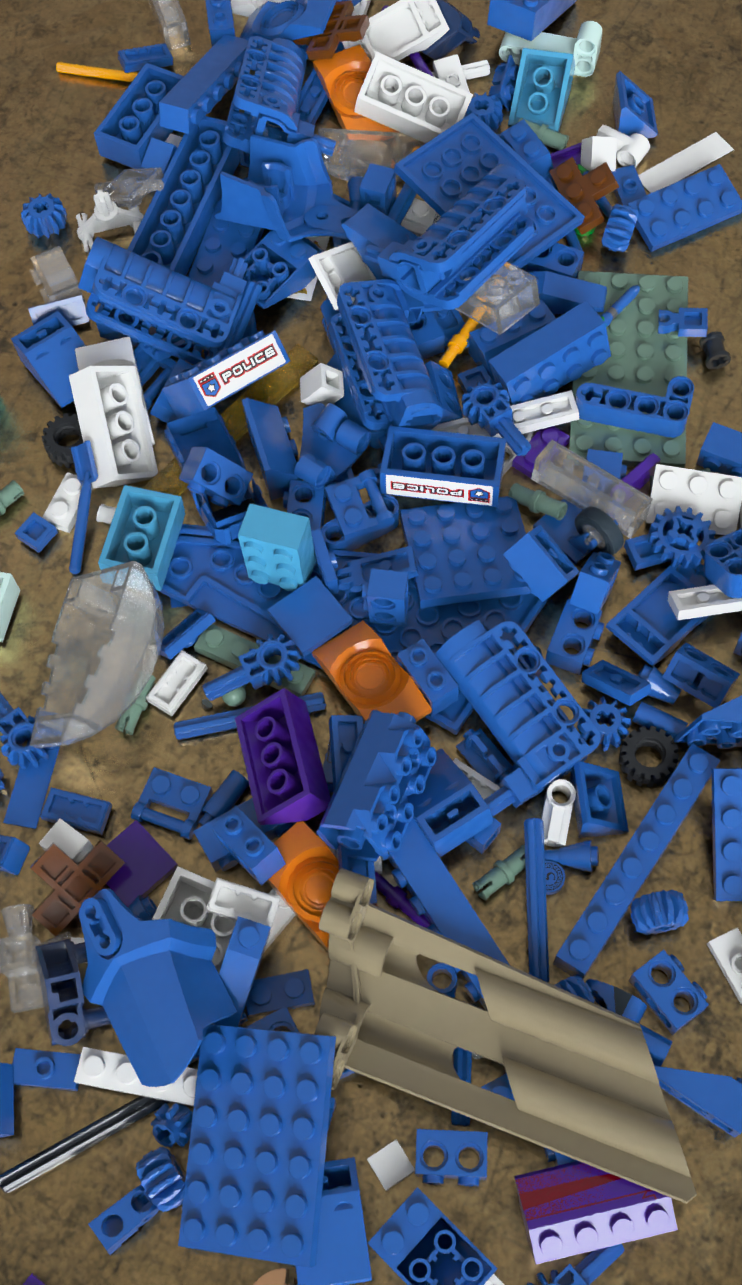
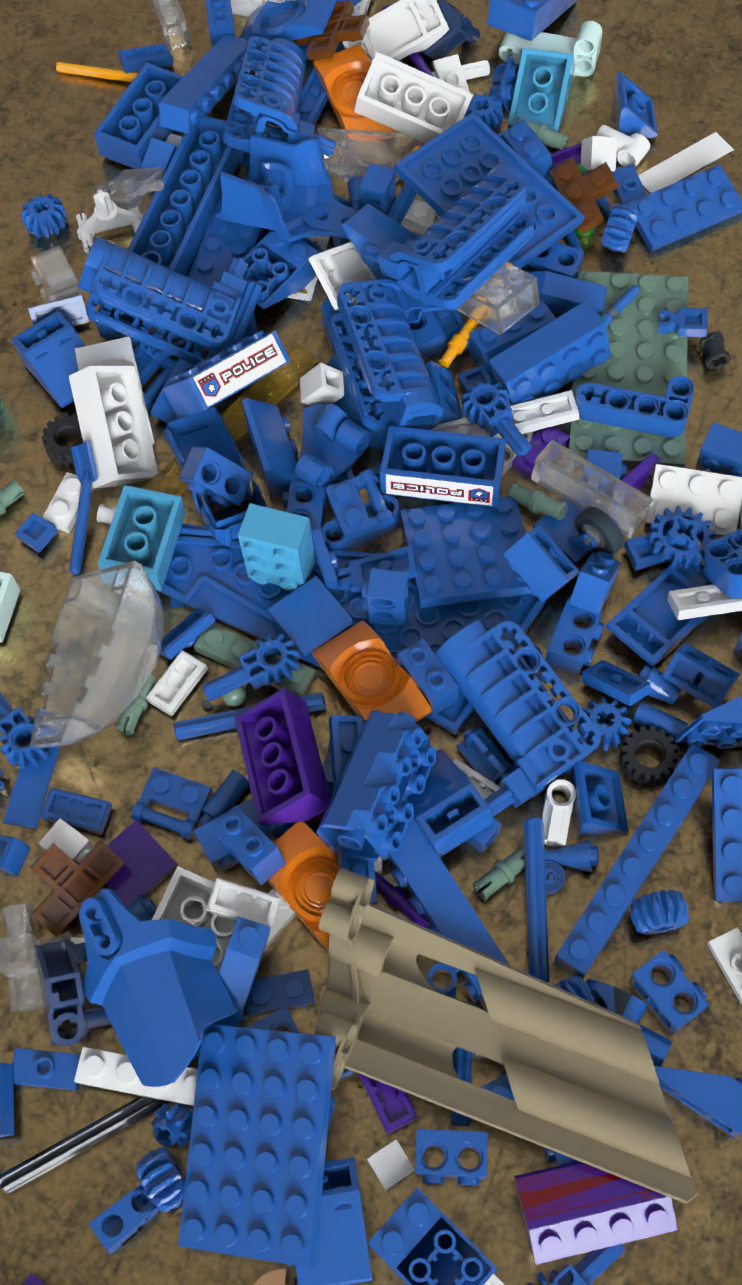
none -> dark purple plate [358,1073,418,1135]

